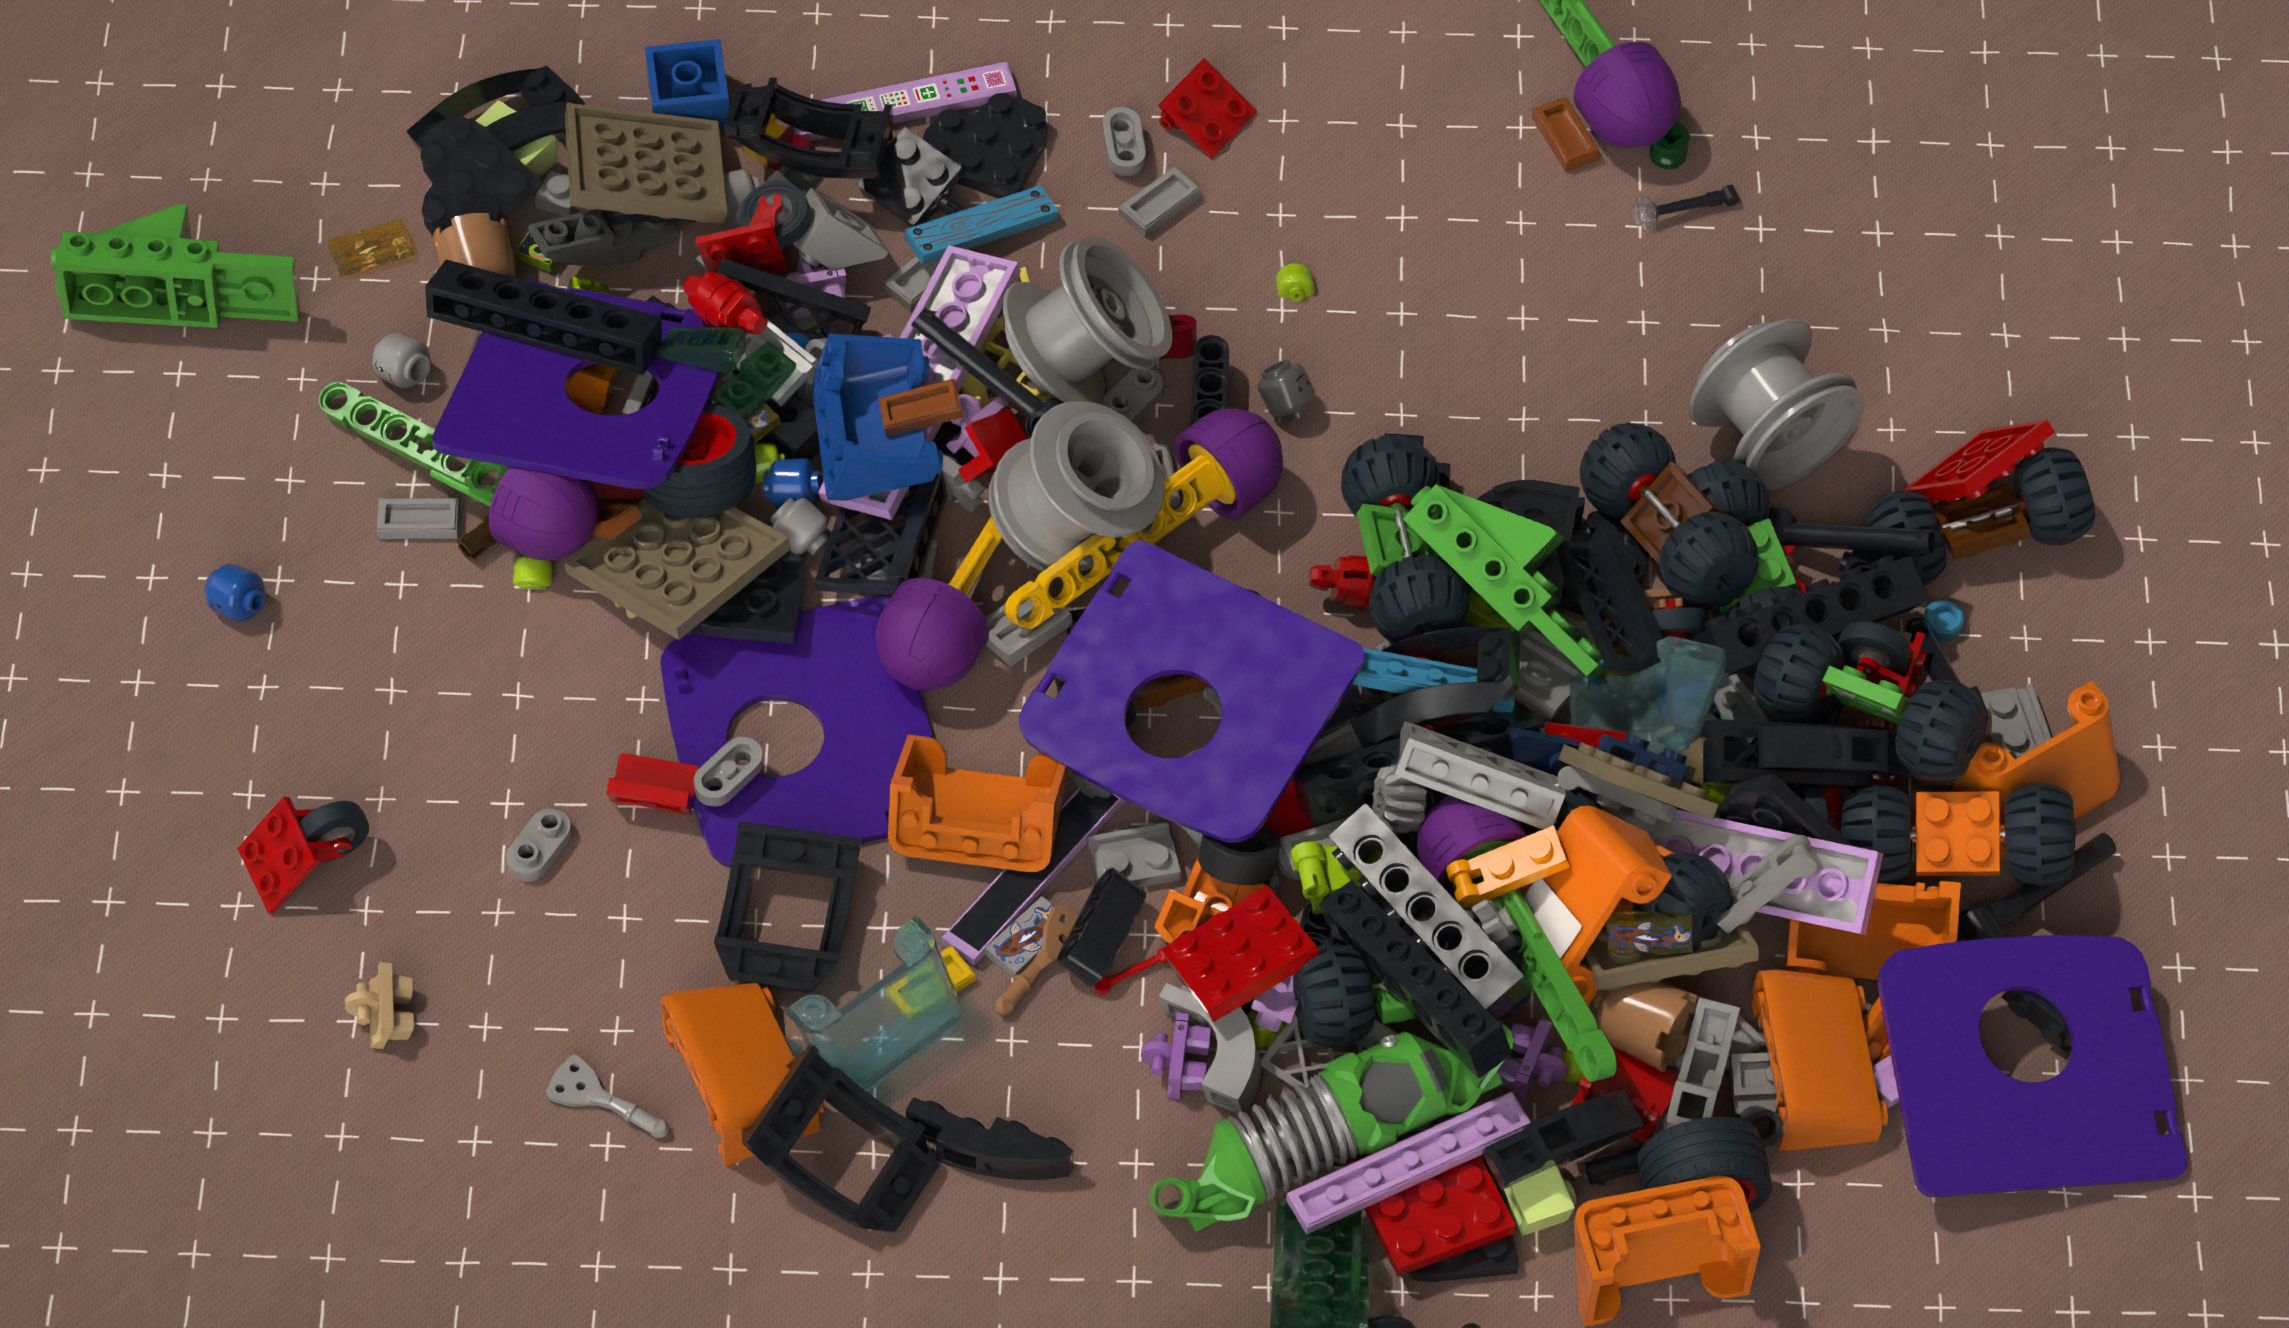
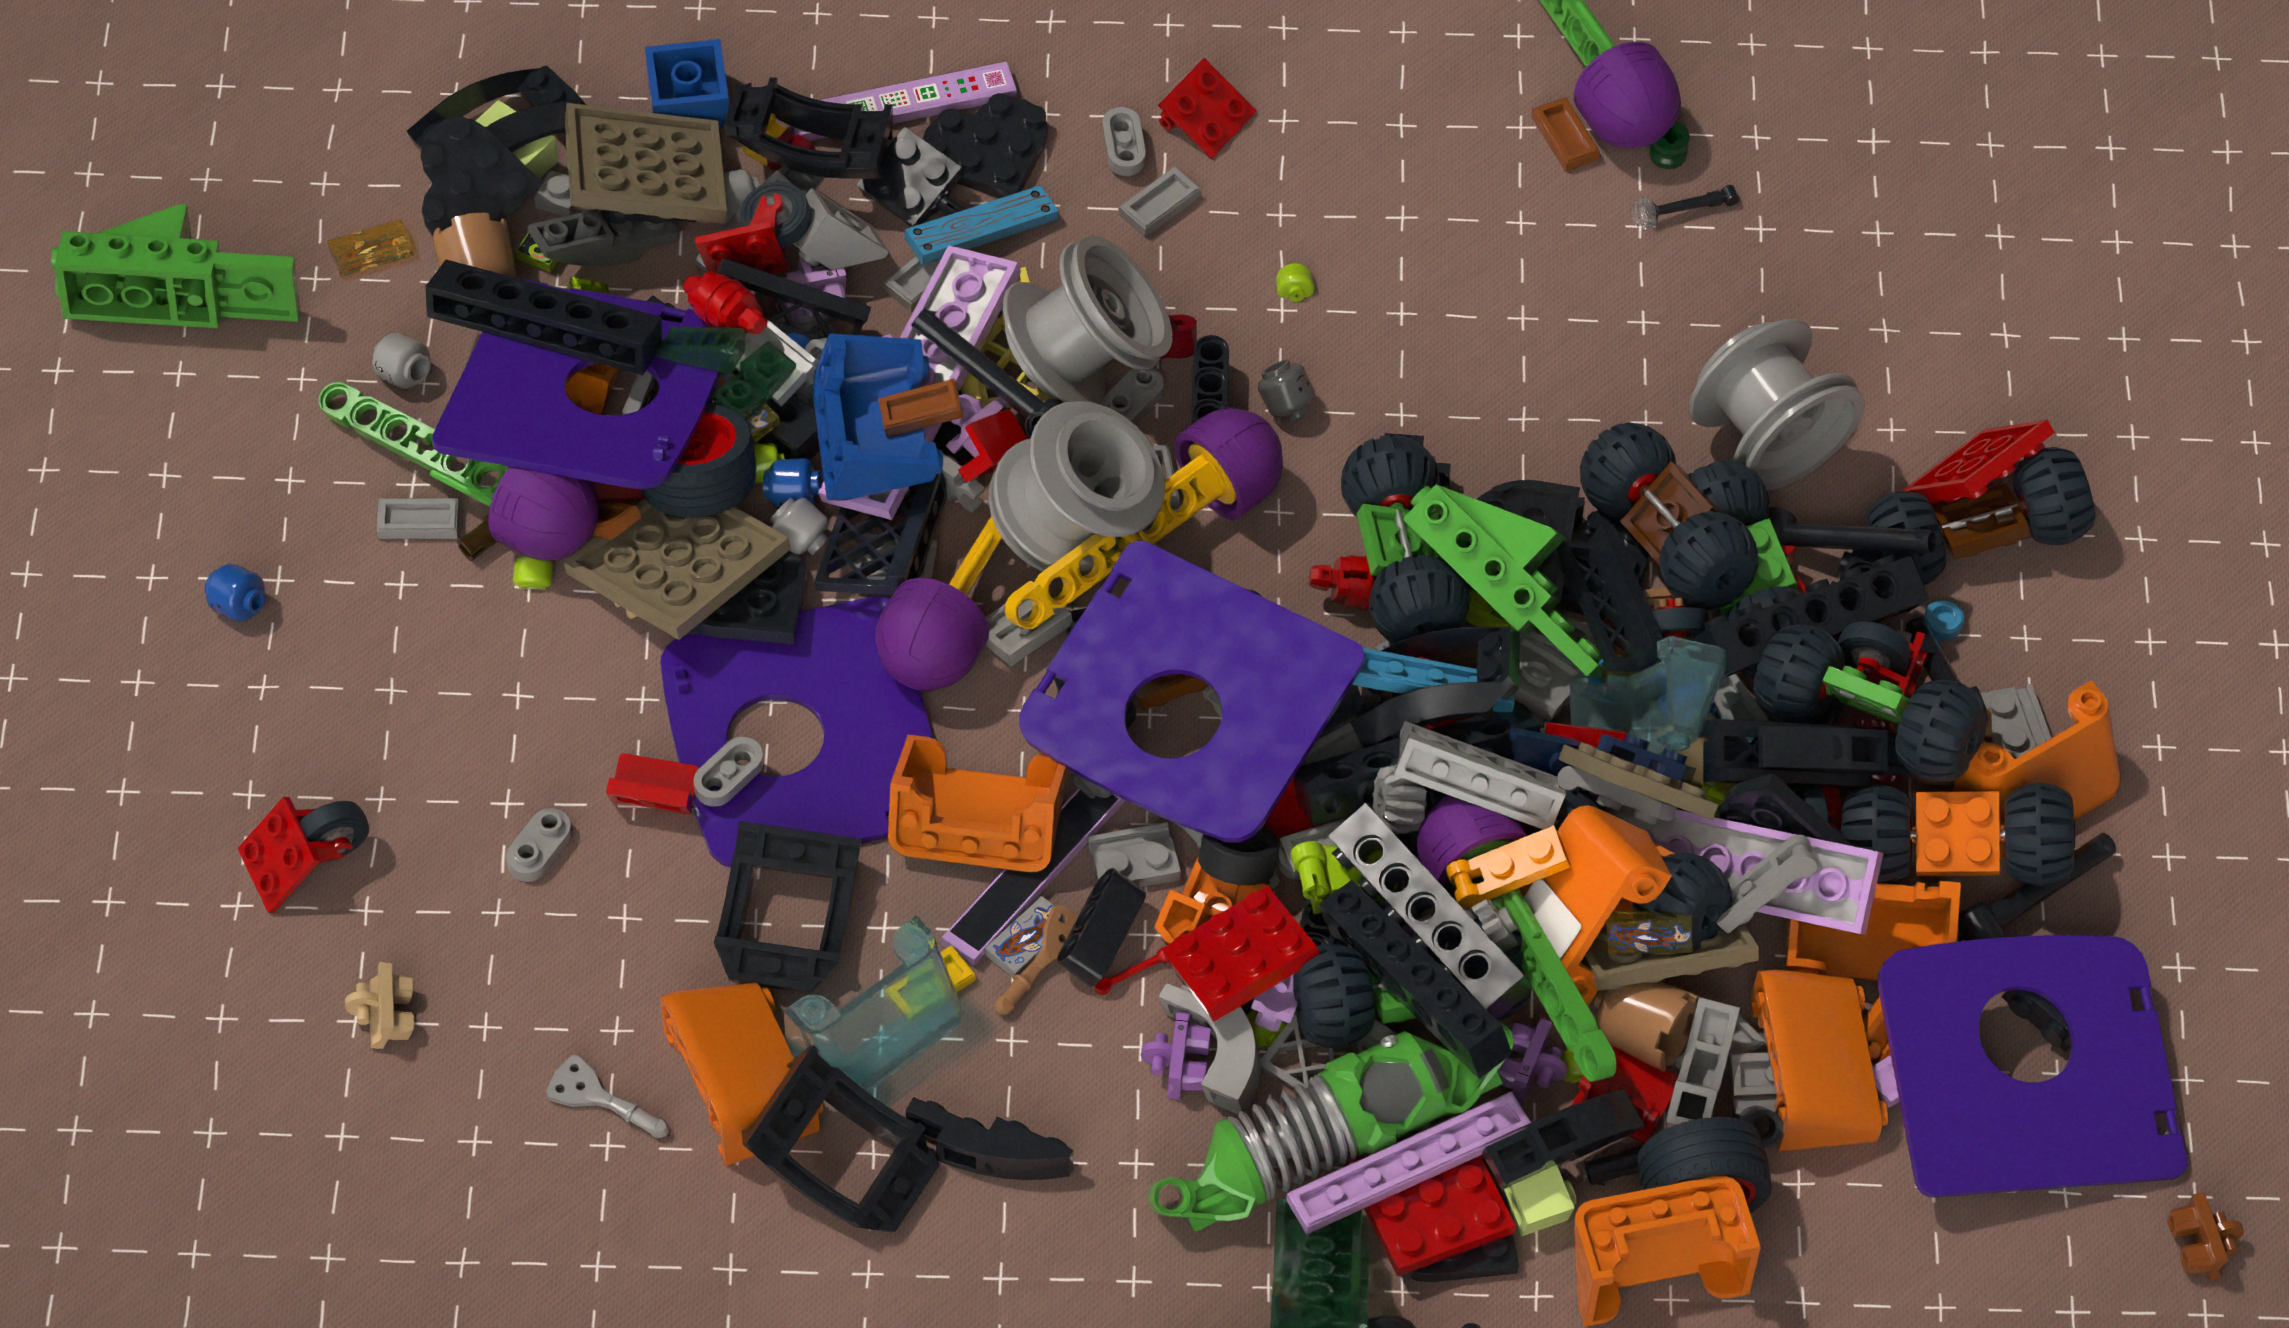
none -> dark orange hips [2167,1192,2244,1281]

